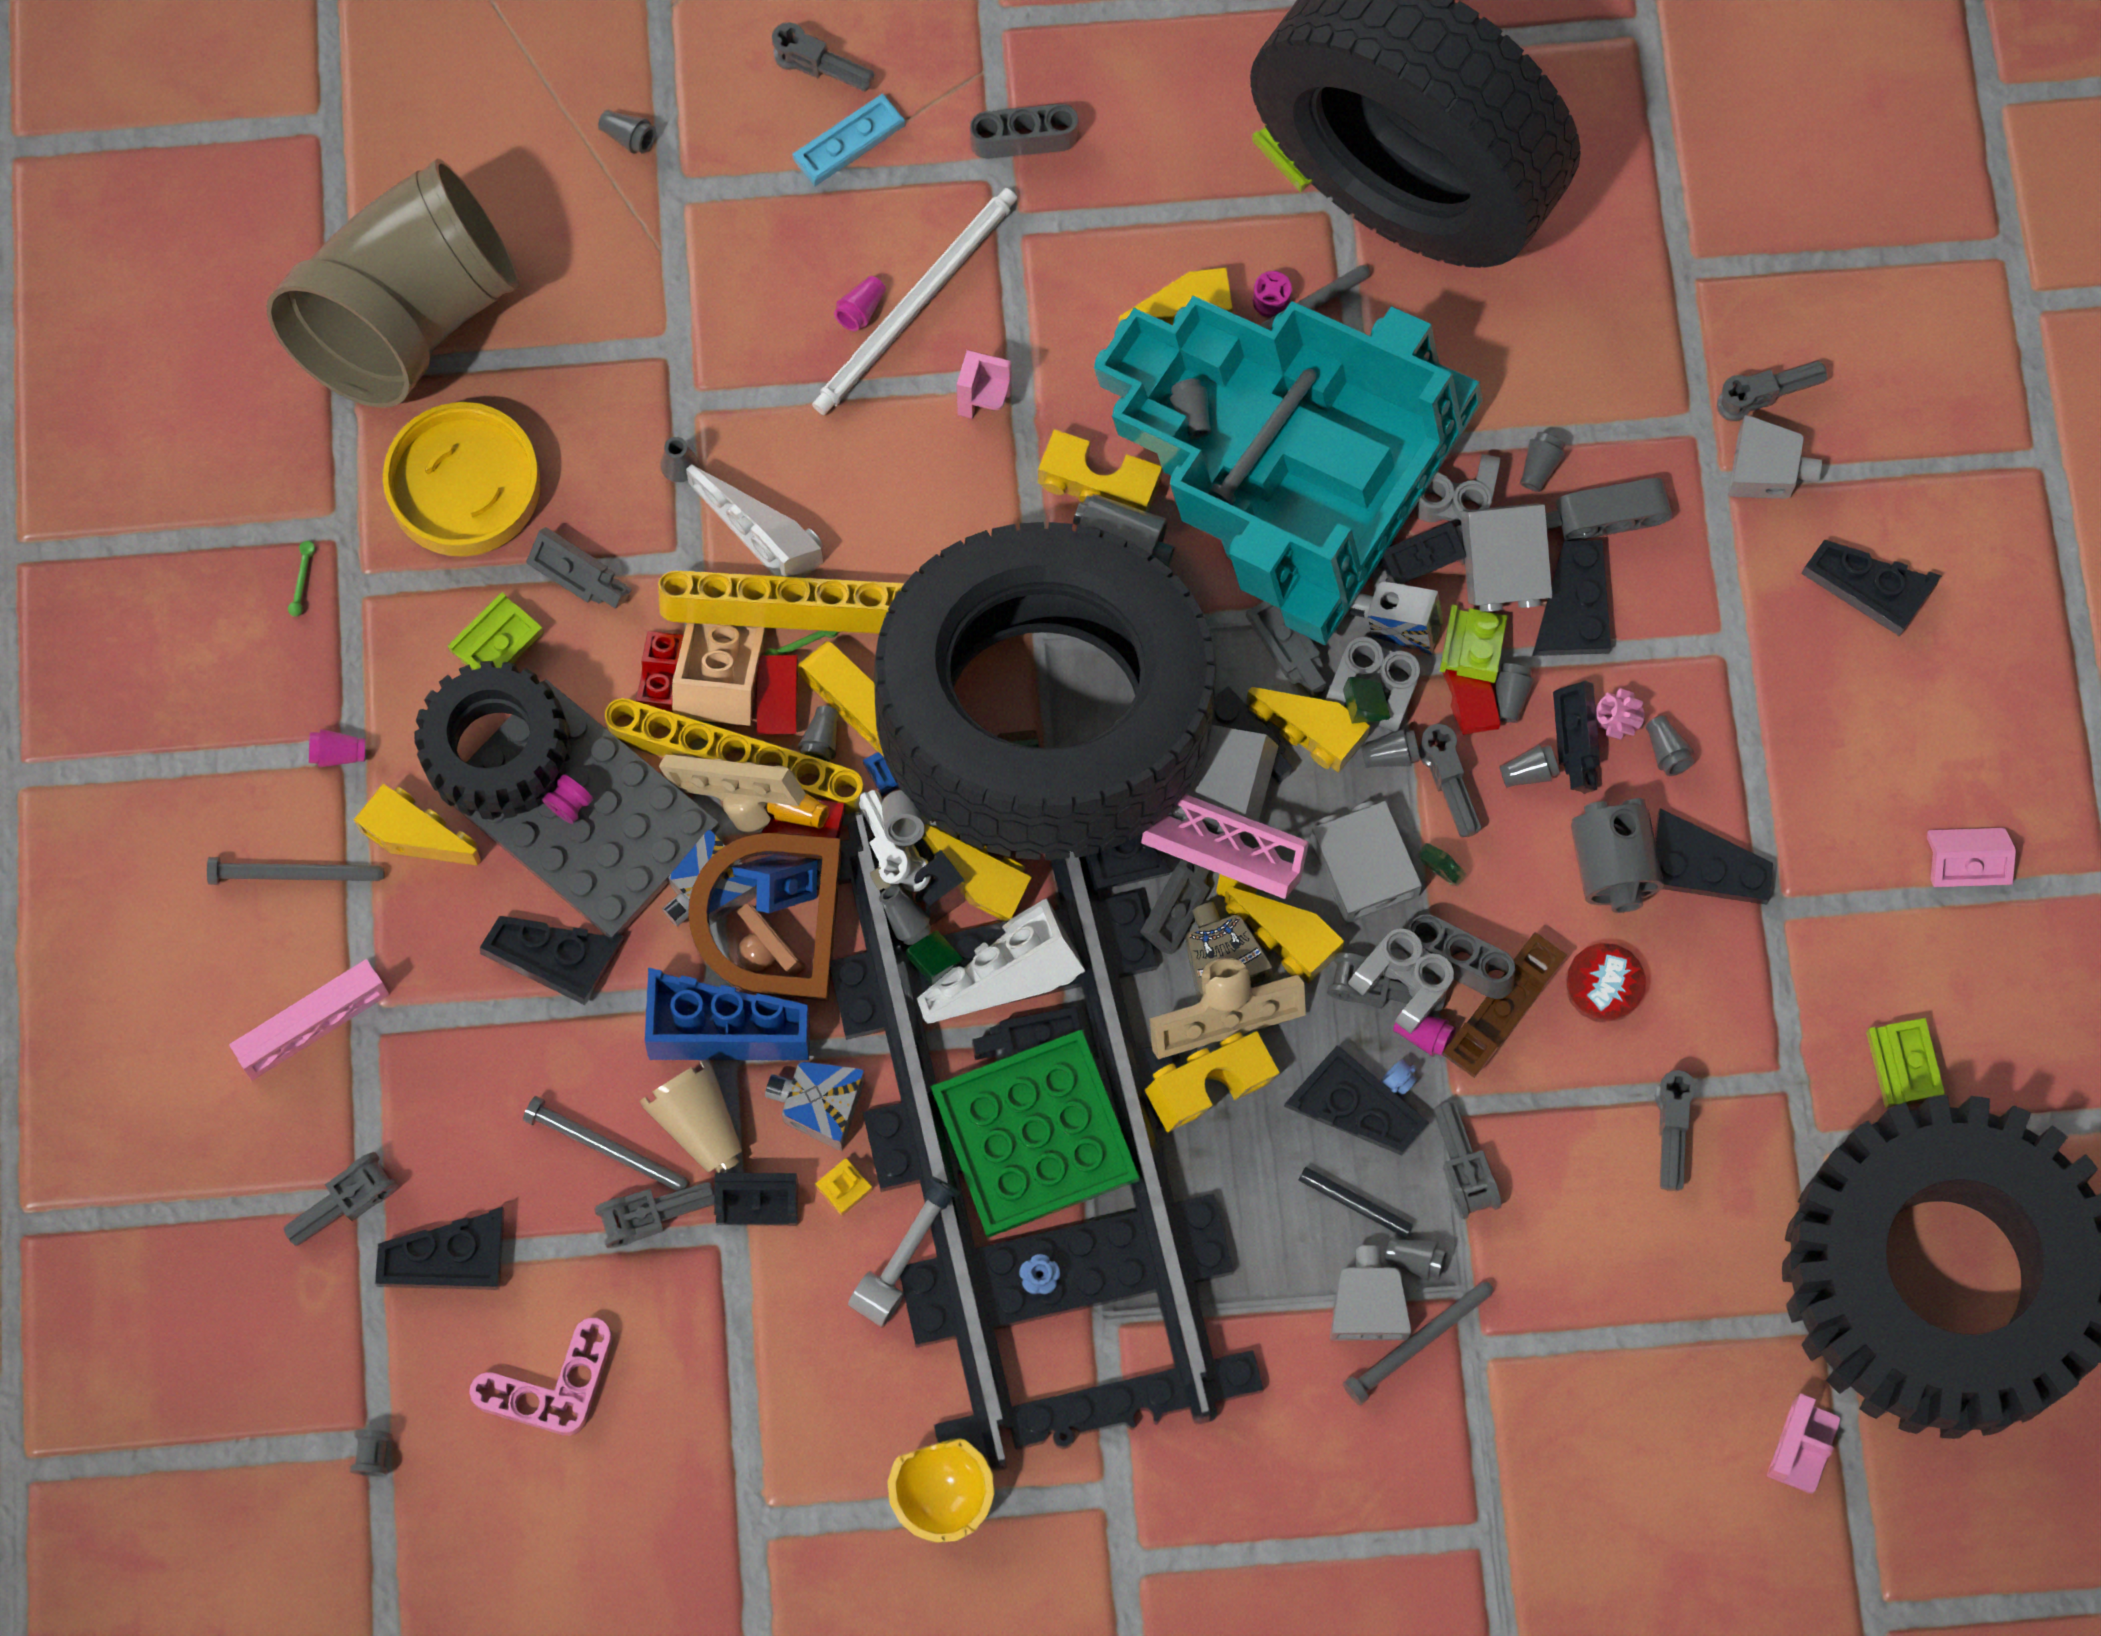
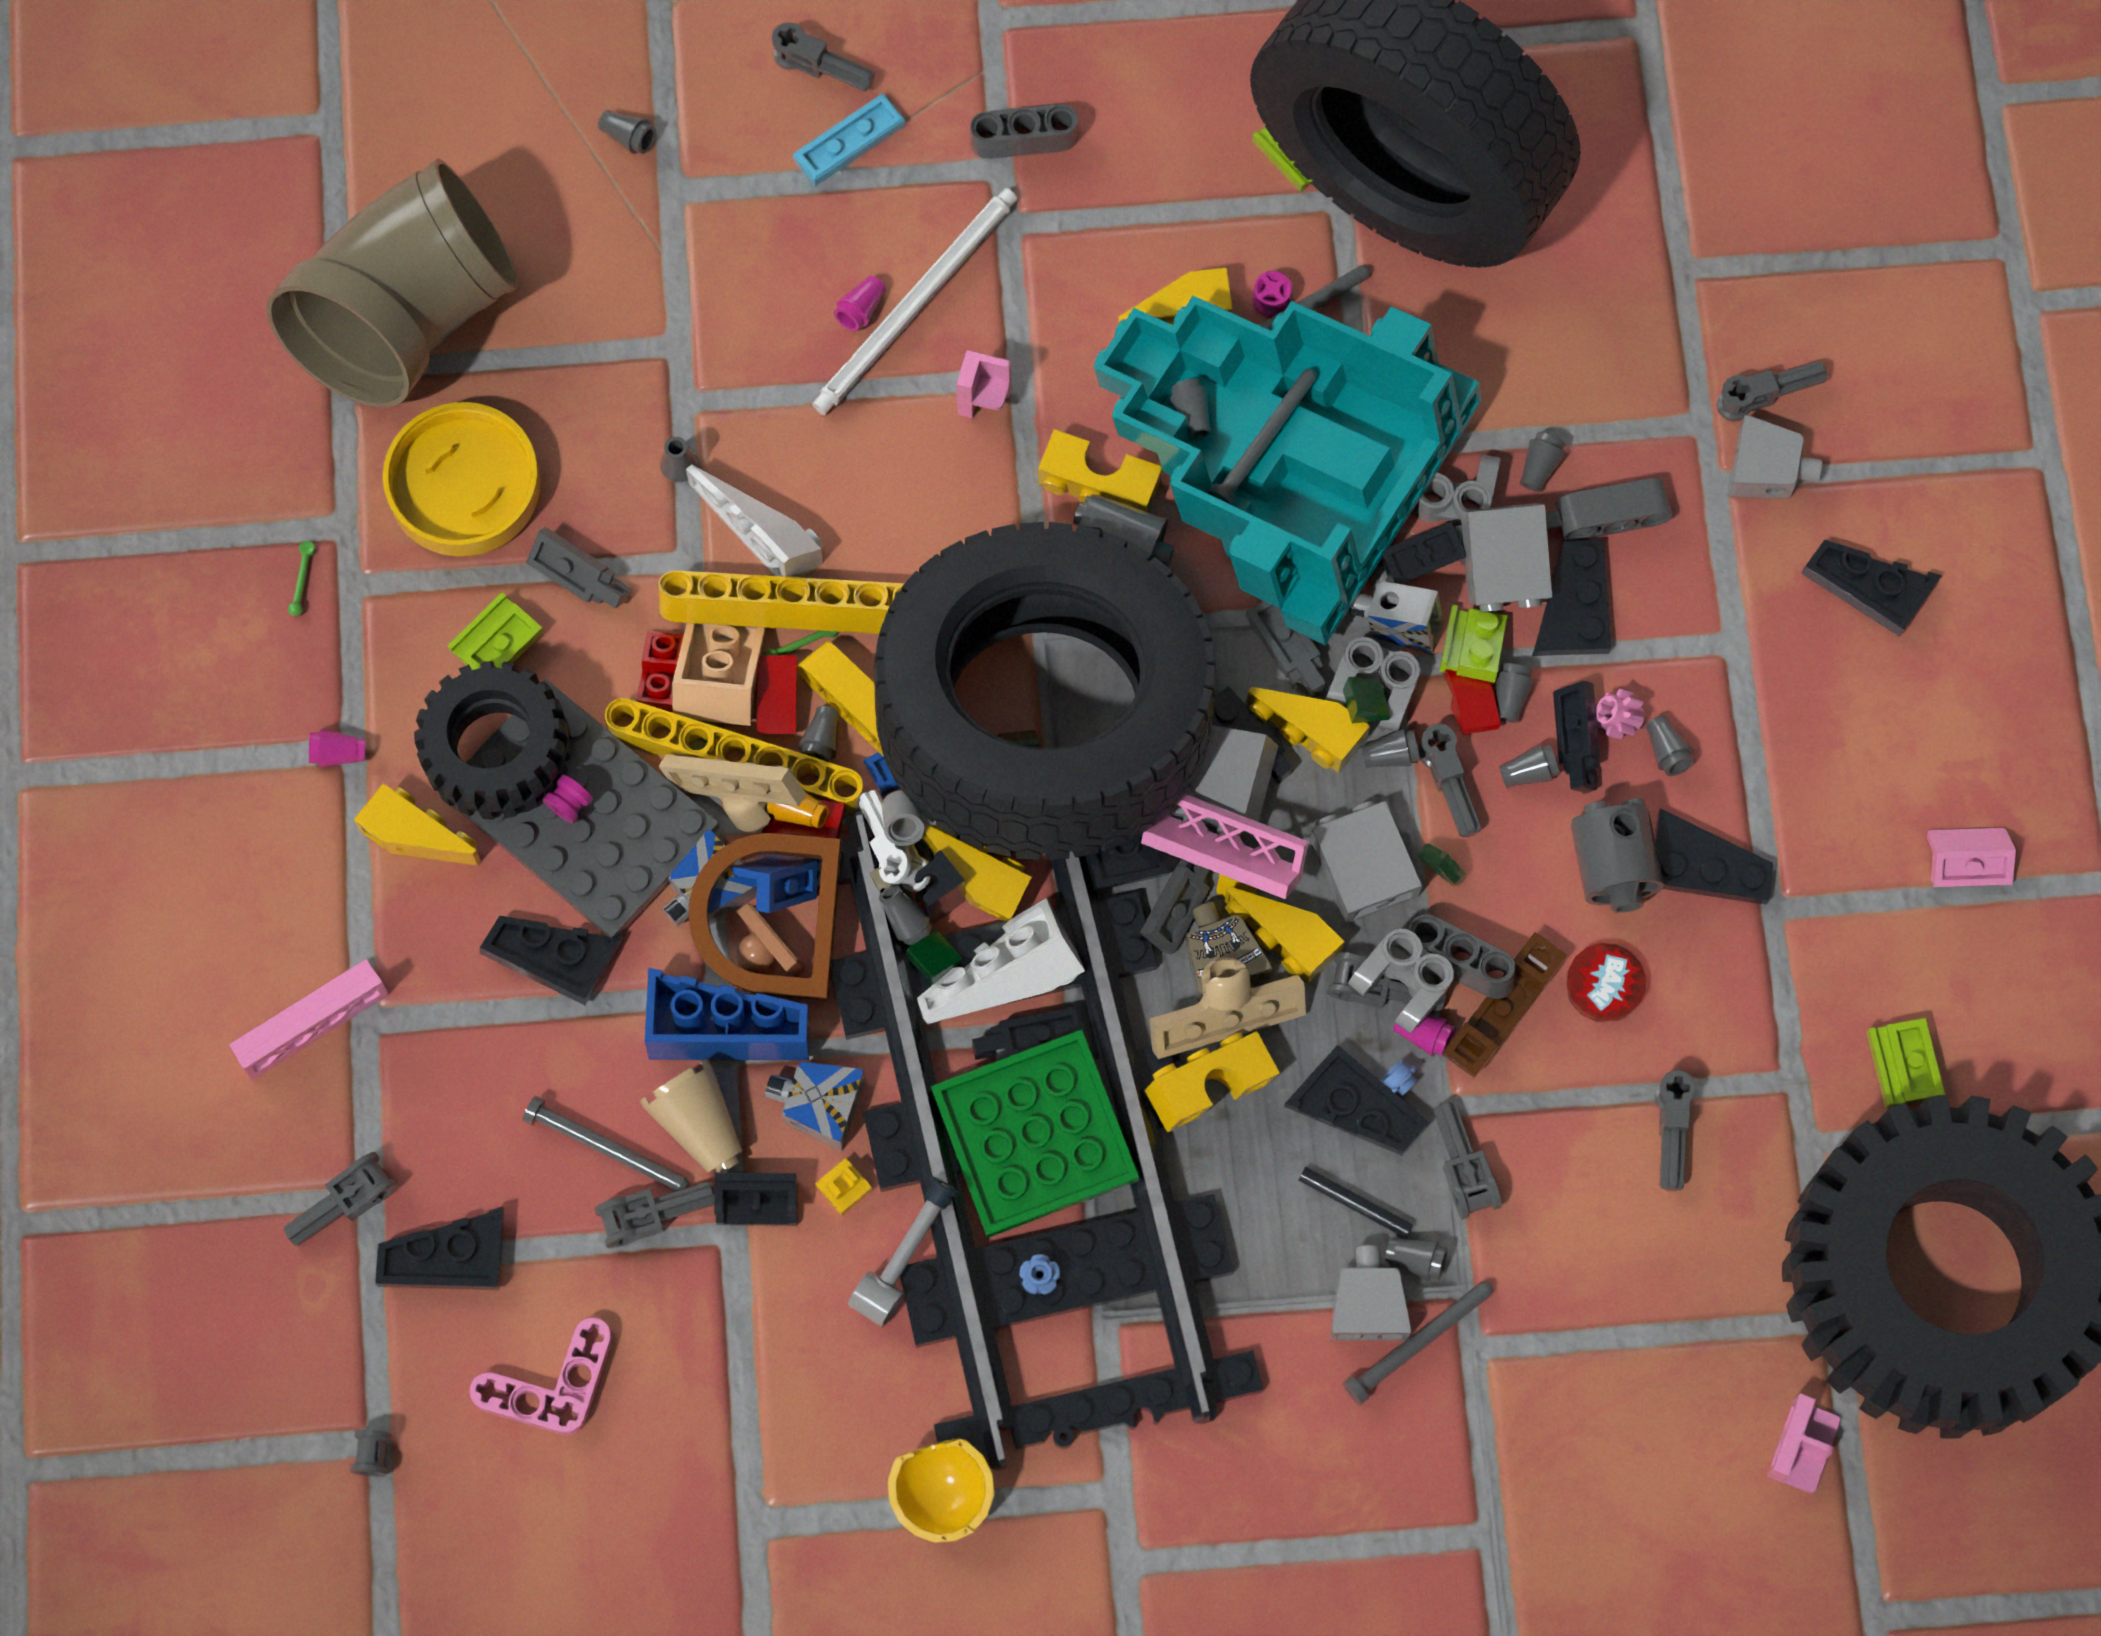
dark grey bar [207,857,385,885] -> none

